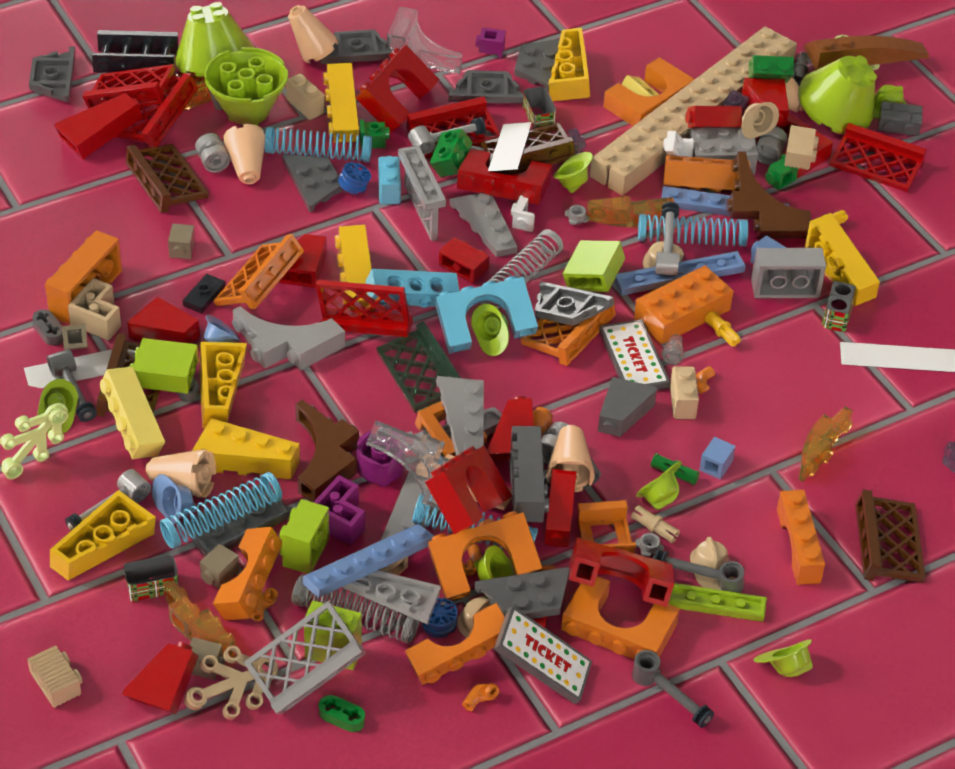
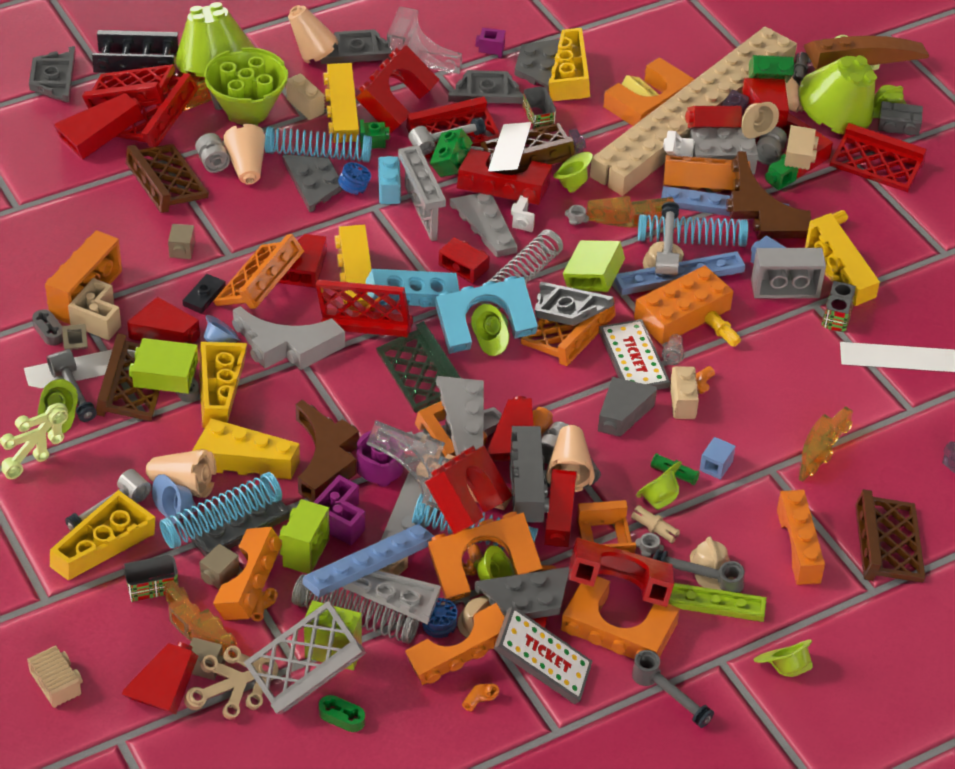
light yellow brick [100,367,165,459] -> none

